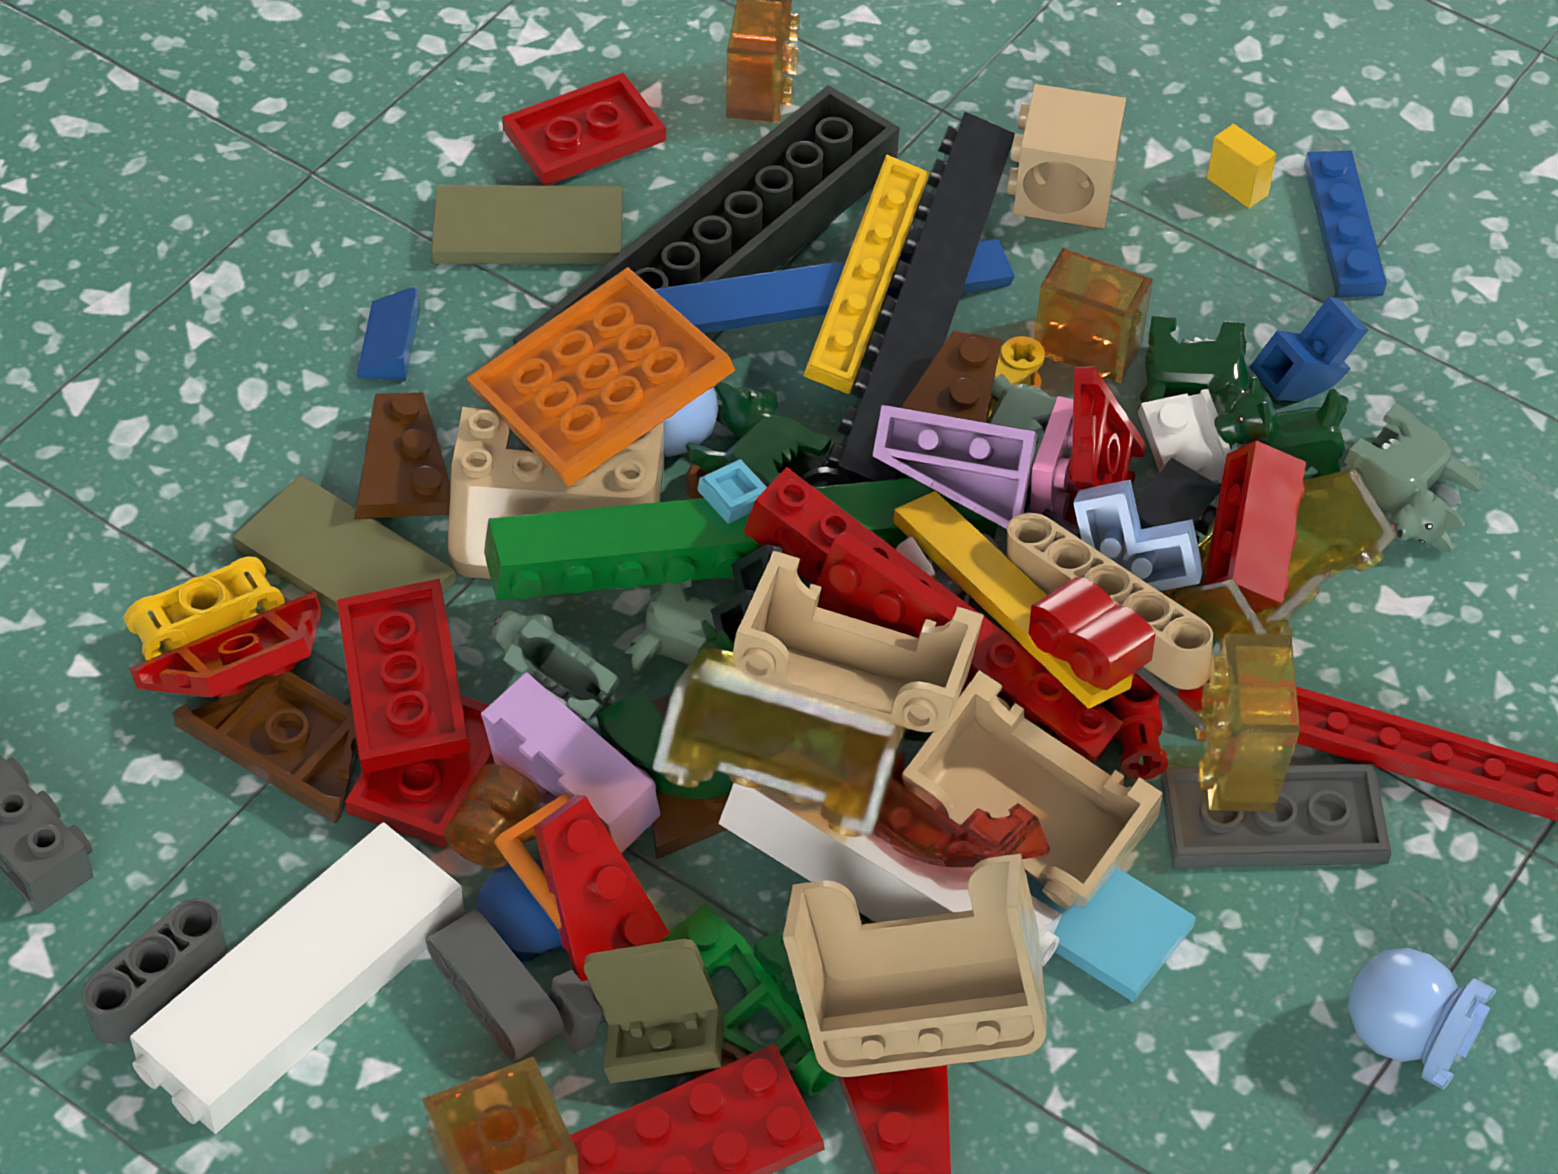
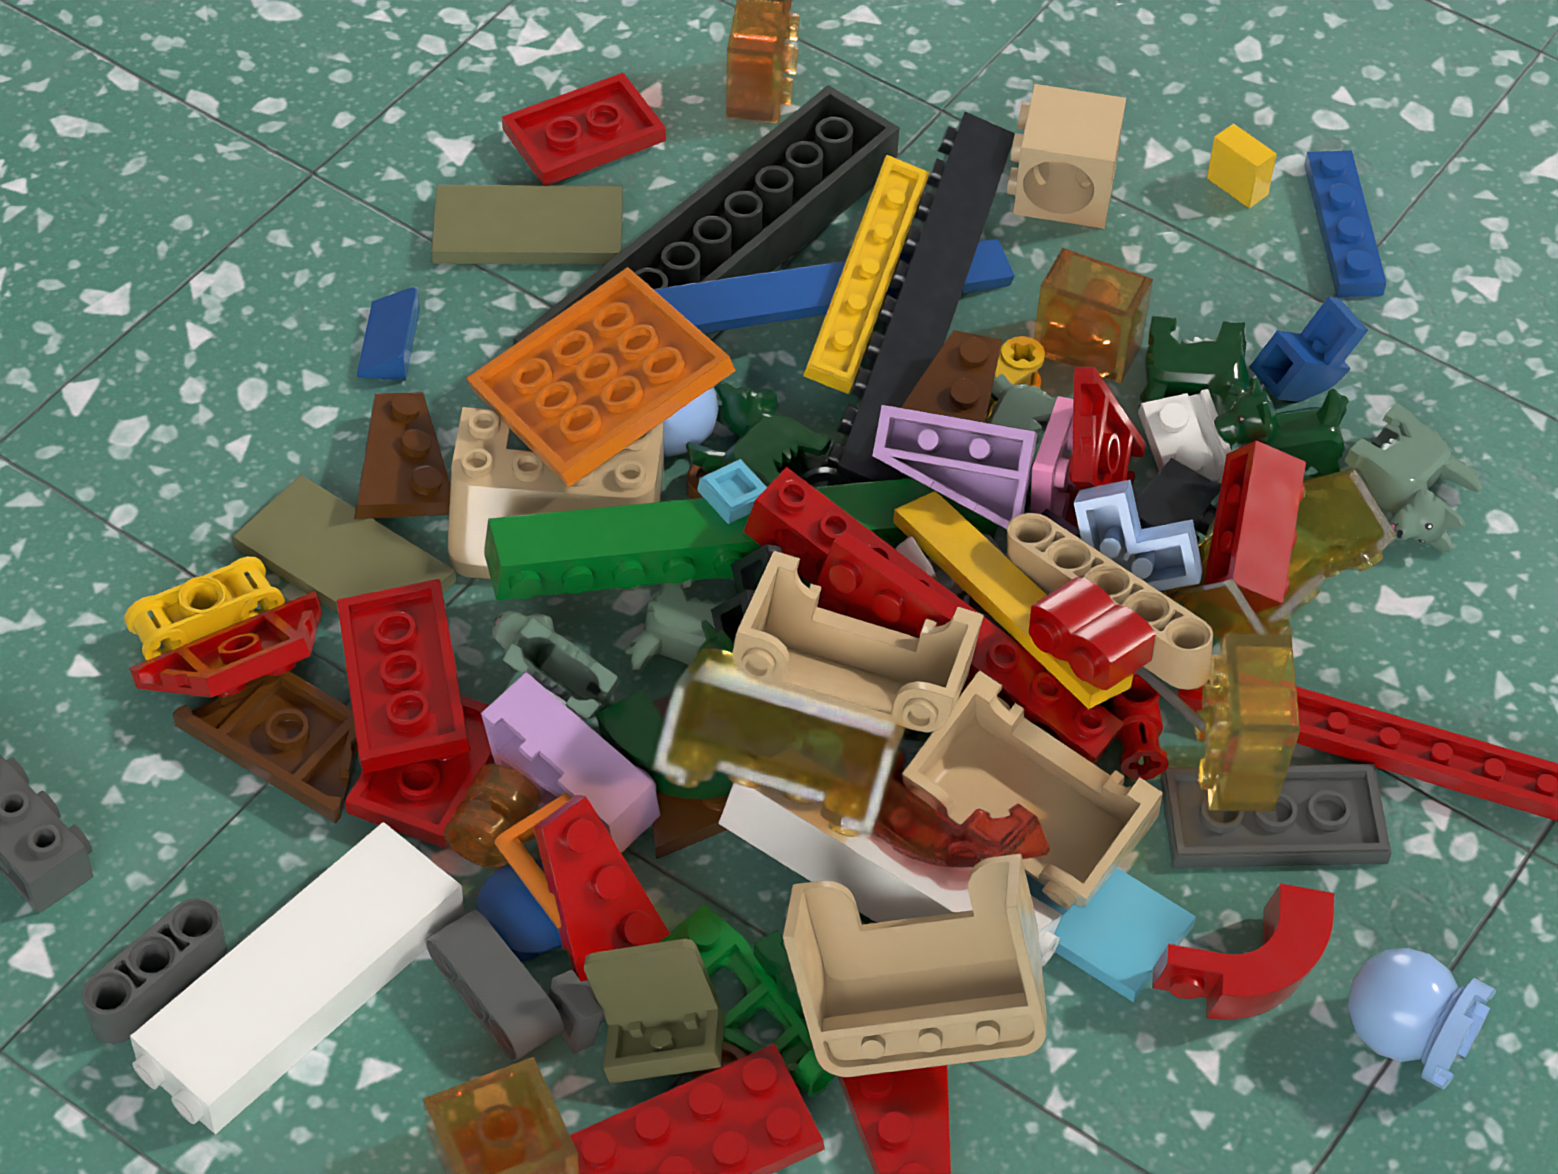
none -> red arch [1152,883,1334,1020]

